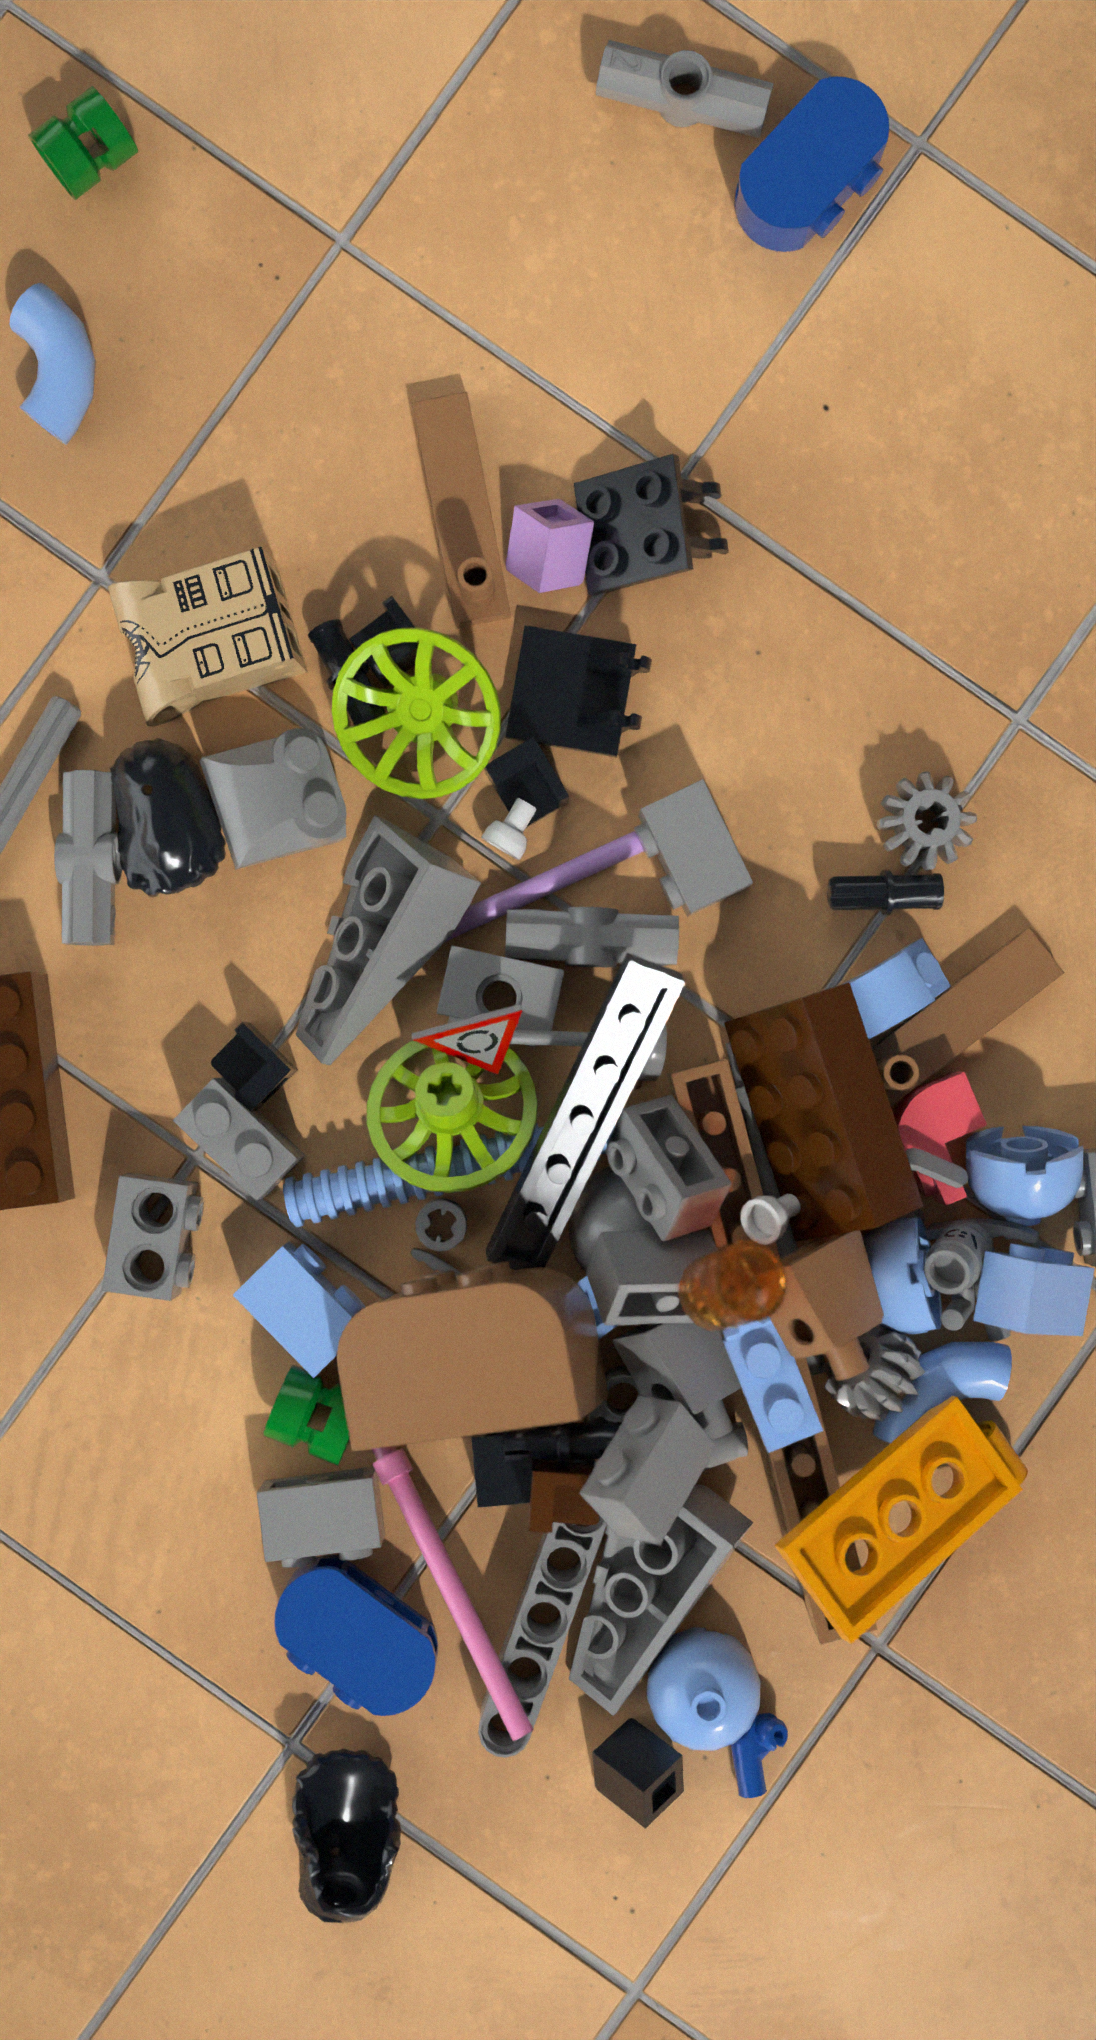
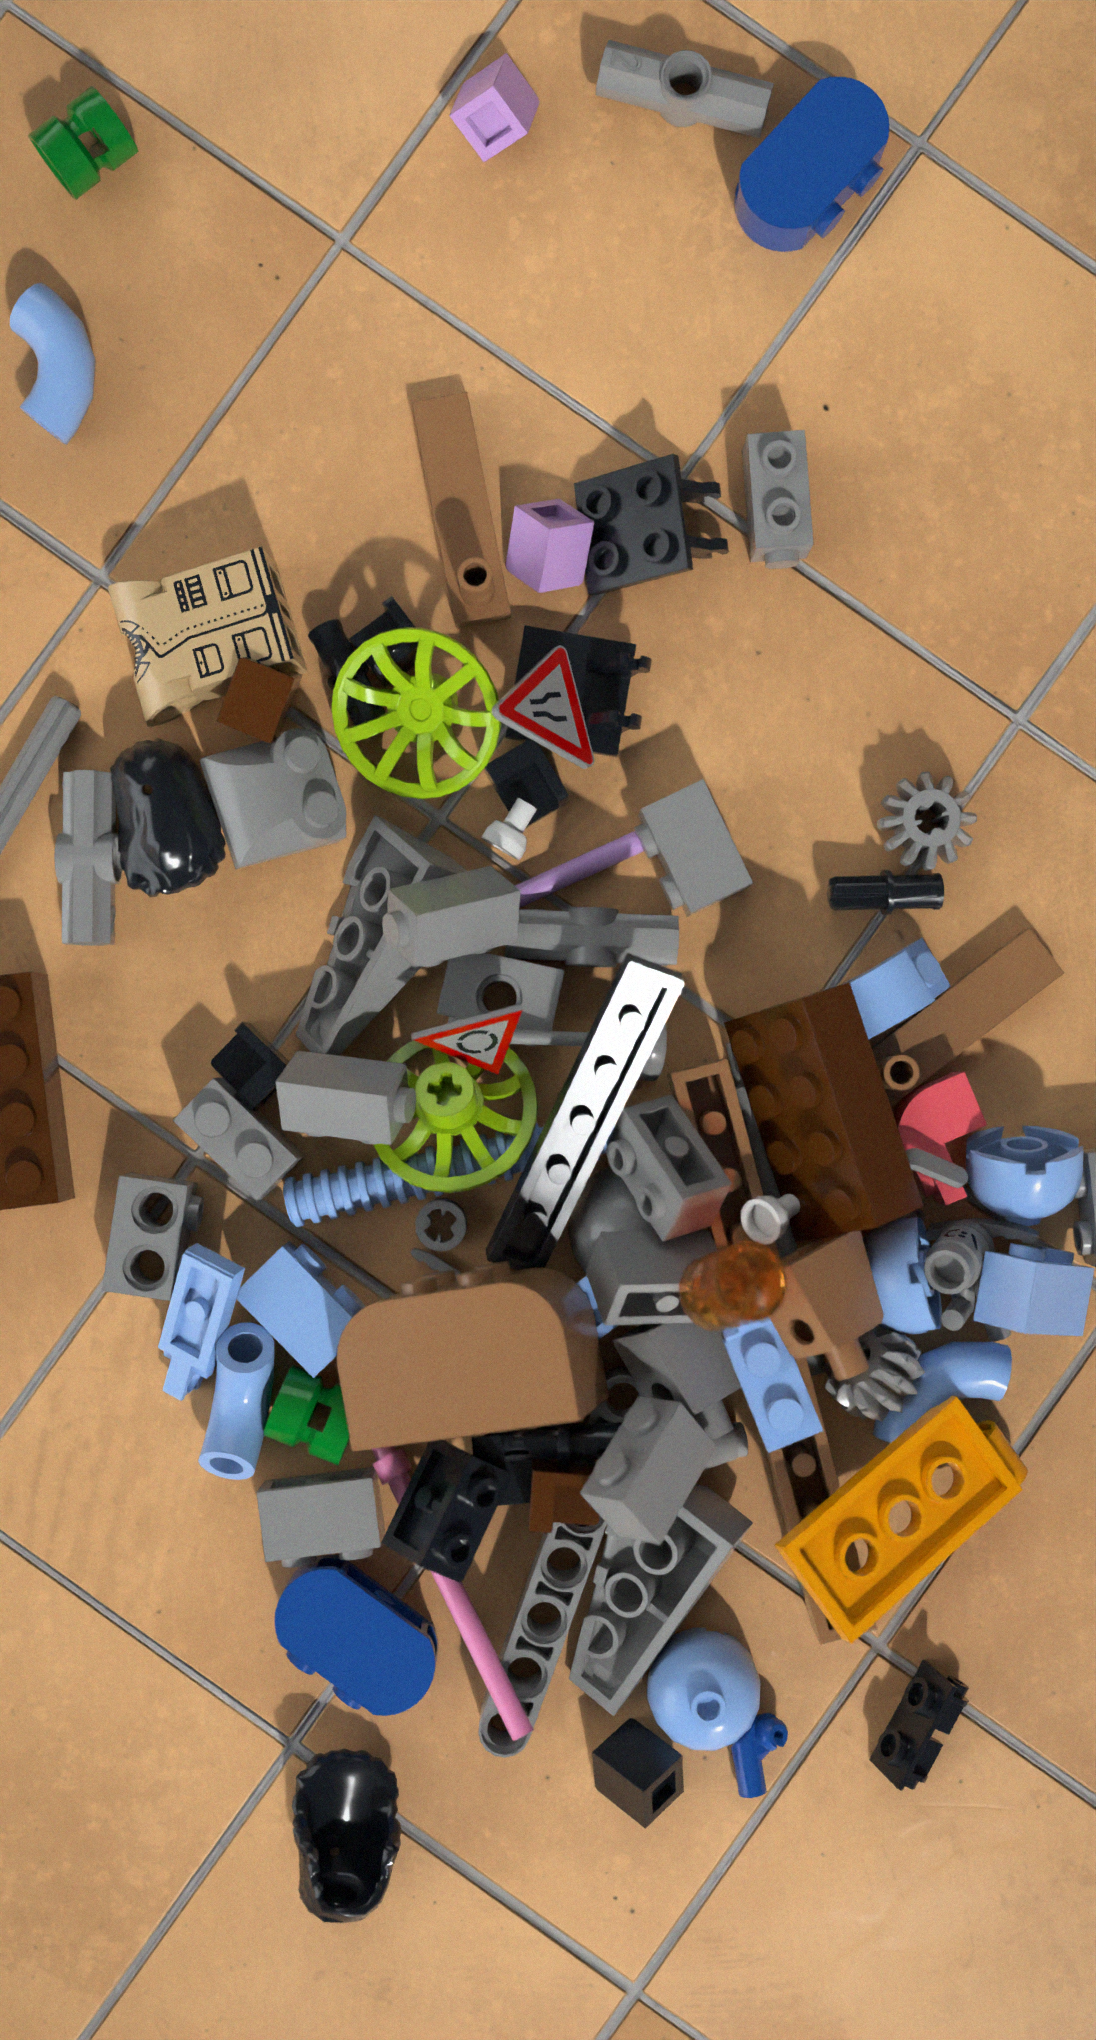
none -> light blue hinge [158,1243,245,1401]
none -> light blue cylinder [198,1322,275,1480]
none -> reddish brown panel [216,657,303,744]
none -> light grey brick [276,1050,416,1145]
none -> black bracket [381,1439,511,1582]
none -> light grey brick [382,866,520,968]
none -> lavender panel [449,53,539,162]
none -> piece [492,645,595,769]
none -> light grey brick [742,430,814,569]
none -> black hinge [869,1660,969,1791]

